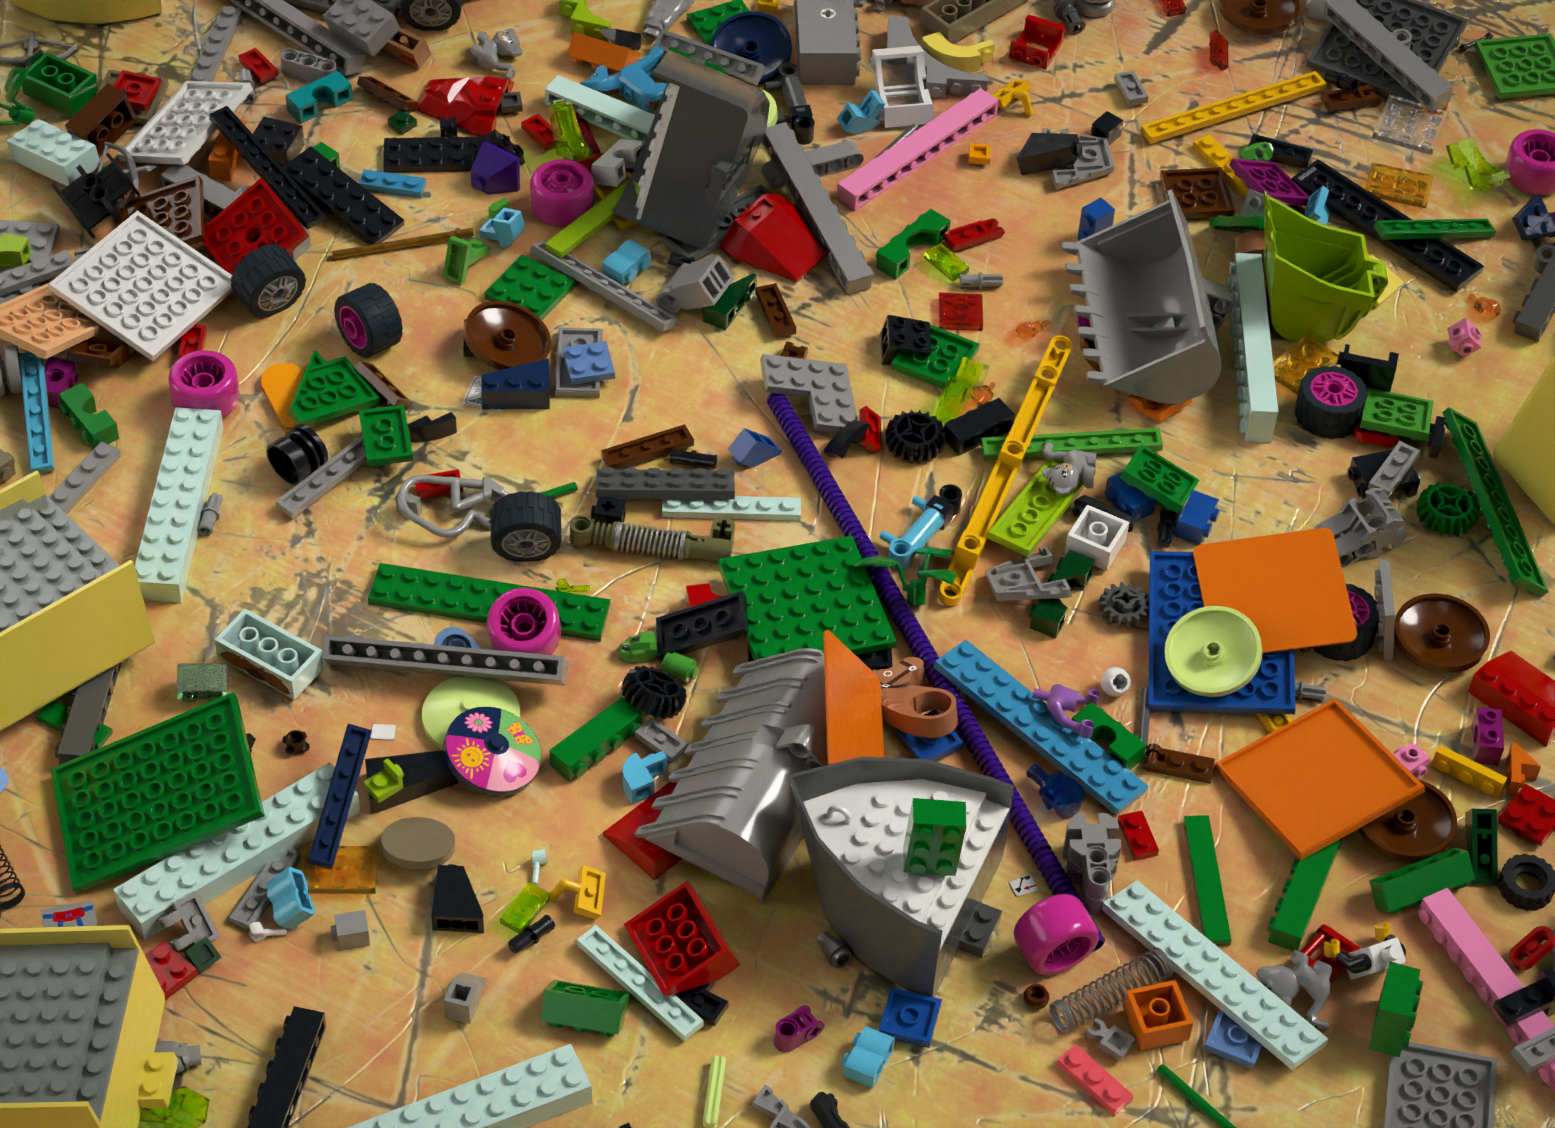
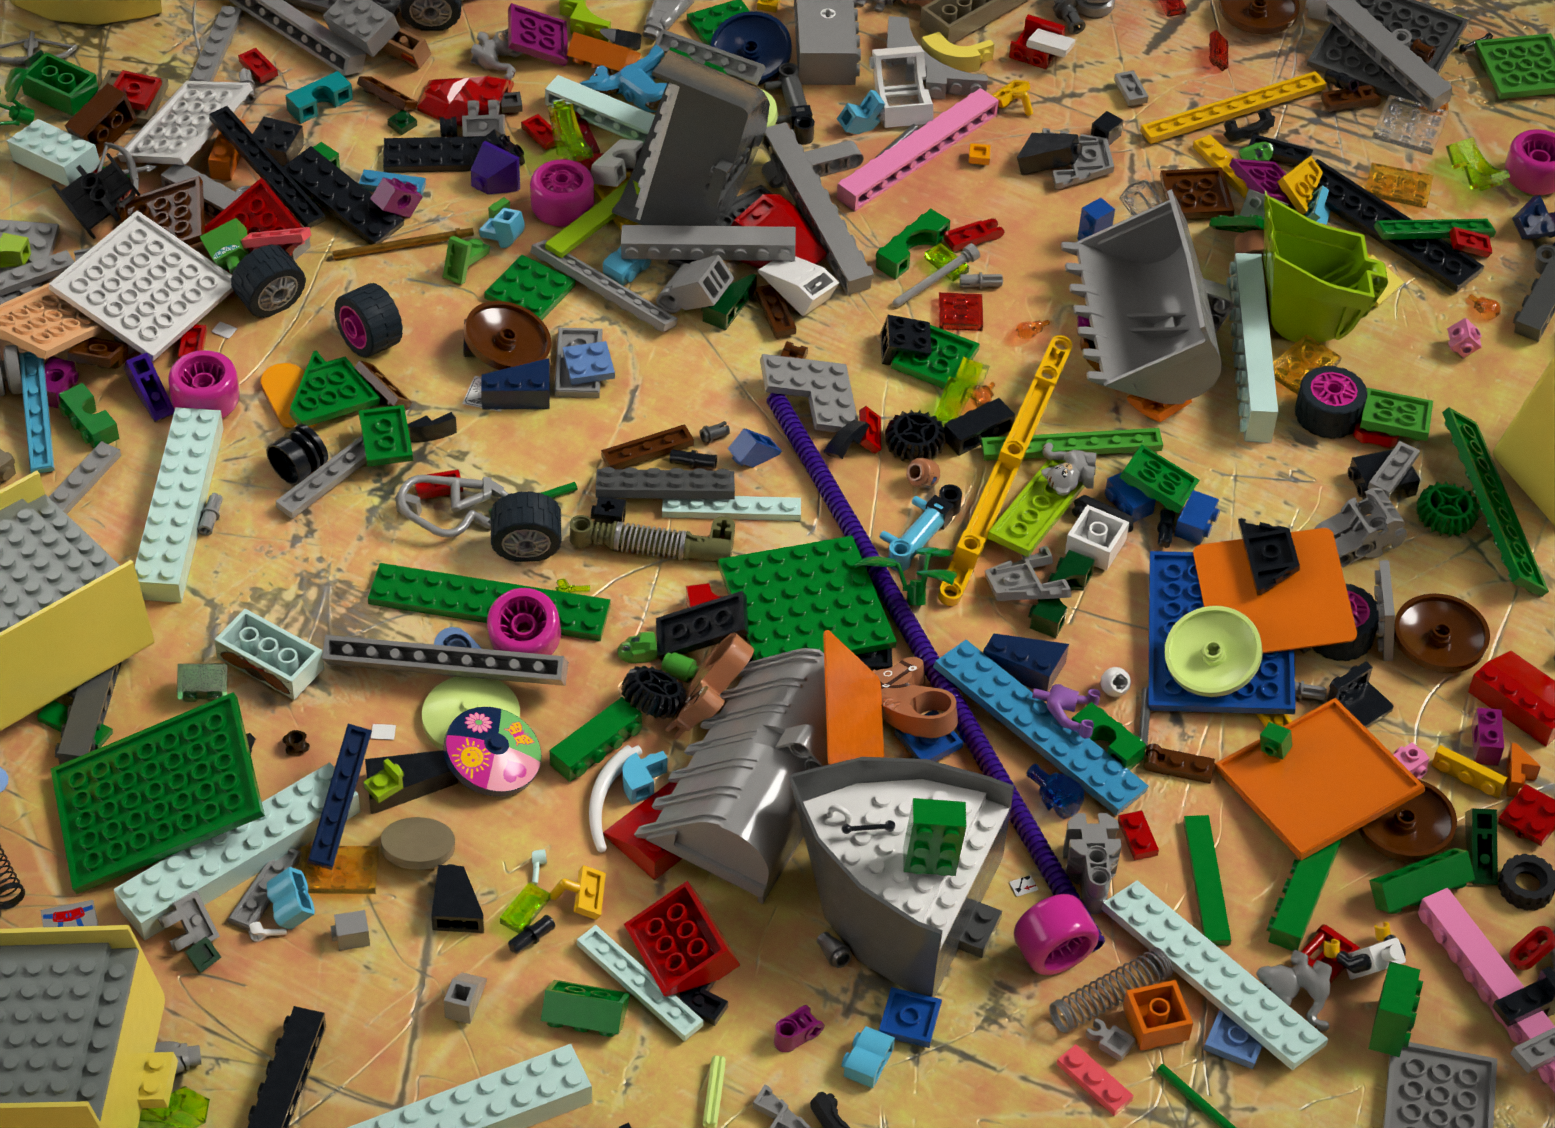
red plate [145,941,198,1000] -> none
light grey beam [280,49,337,83] -> none
light grey plate [635,717,688,764] -> none
reddish brown plate [1023,984,1049,1009] -> none
dark grey gear [1099,582,1149,629] -> none
black panel [1337,344,1399,392] -> none
black plate [1427,416,1445,459] -> none
none -> dark purple slope [124,353,175,422]
none -> bright green torso [200,218,250,274]
none -> white sticker [211,322,237,339]
none -> coral plate [241,227,311,250]
none -> magenta brick [370,177,423,218]
none -> light grey plate [462,100,505,137]
none -> magenta plate [508,3,568,66]
none -> white animal [589,745,642,853]
none -> light grey brick [621,225,796,261]
none -> nougat animal [665,632,754,739]
none -> dark grey pin [699,421,730,443]
none -> white slope [758,256,839,316]
none -> black hinge [841,820,895,834]
none -> light grey piece [892,243,980,307]
none -> nougat head [906,458,940,489]
none -> dark blue wedge [983,633,1069,692]
none -> white tile [1026,28,1076,58]
none -> clear slope [1119,179,1163,216]
none -> black piece [1223,108,1275,142]
none -> black wing [1238,518,1300,596]
none -> green plate [1260,722,1292,760]
none -> yellow wing [1277,156,1323,215]
none -> black bracket [1327,661,1394,728]
none -> reddish brown bush [1410,39,1436,64]
none -> red plate [1449,227,1493,258]

